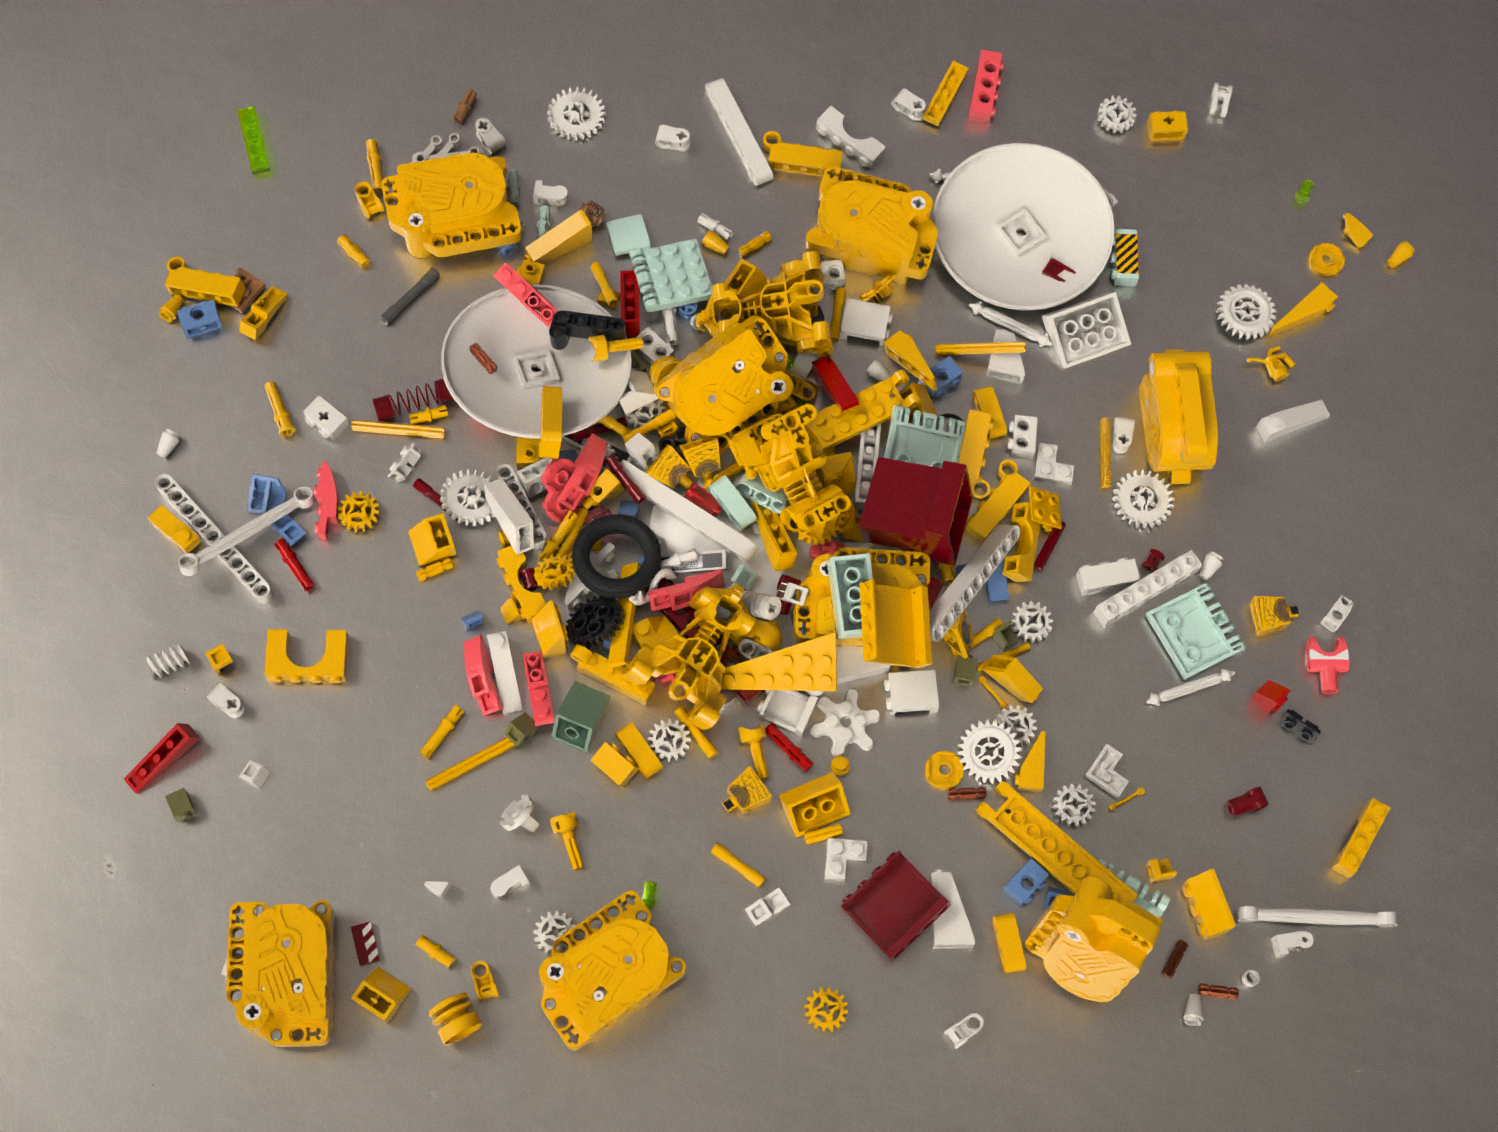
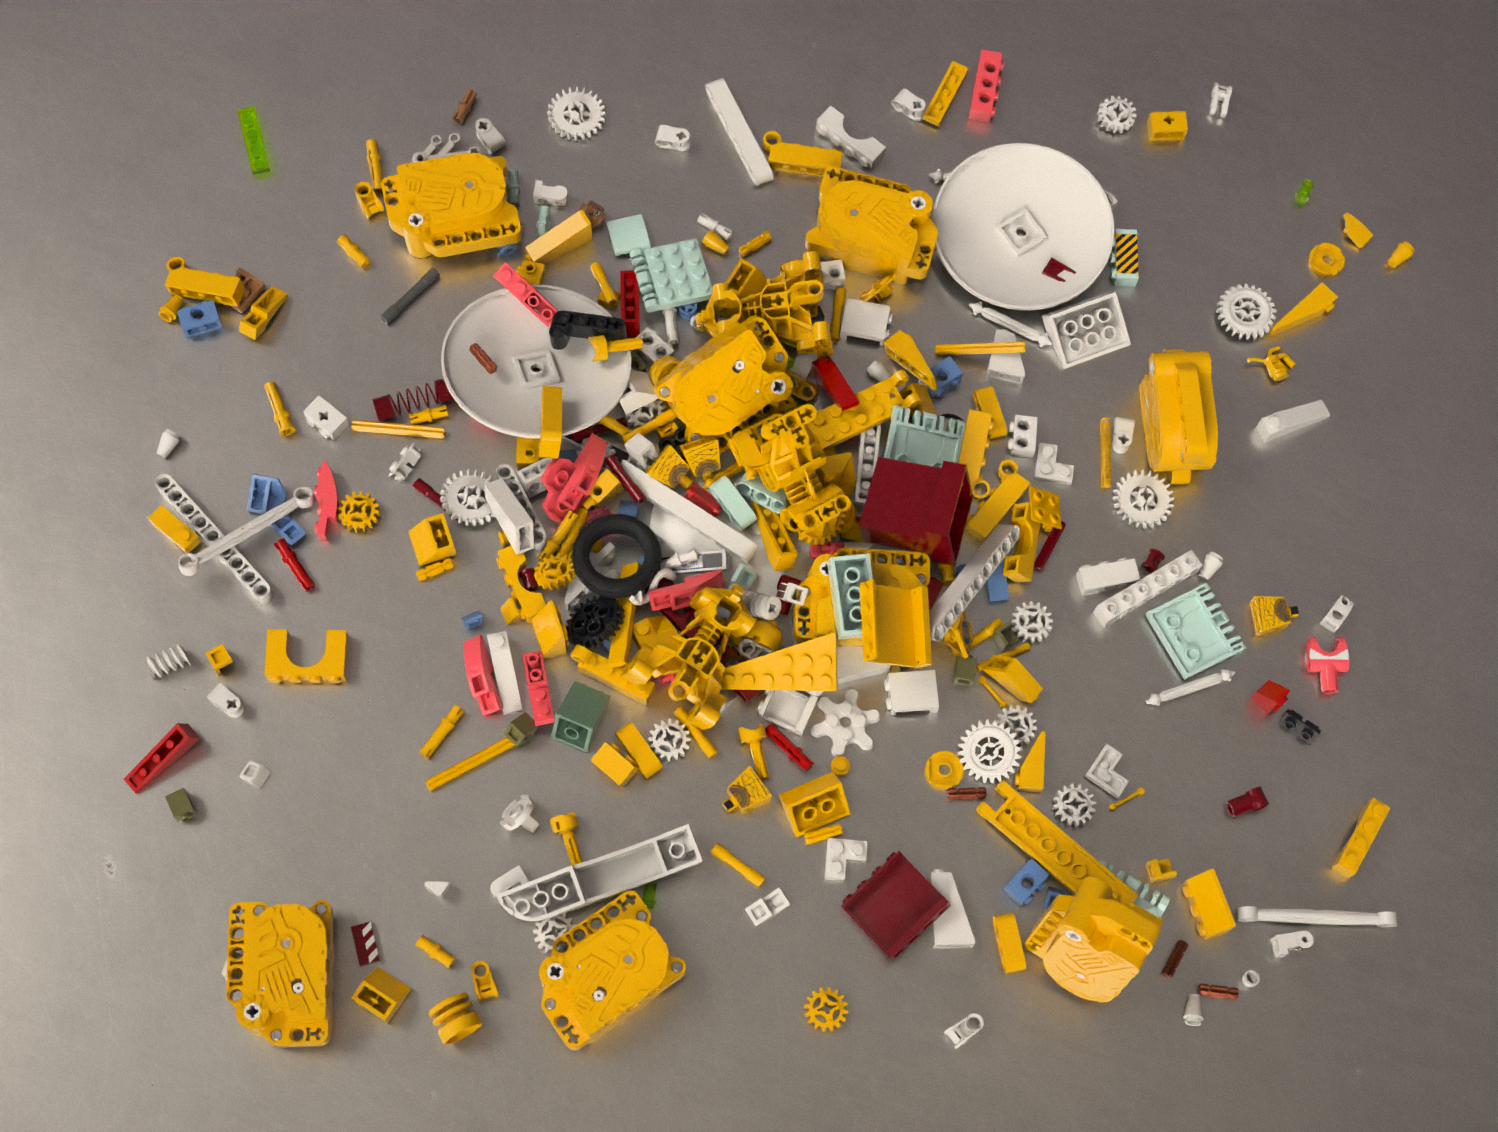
none -> white slope [496,824,703,921]

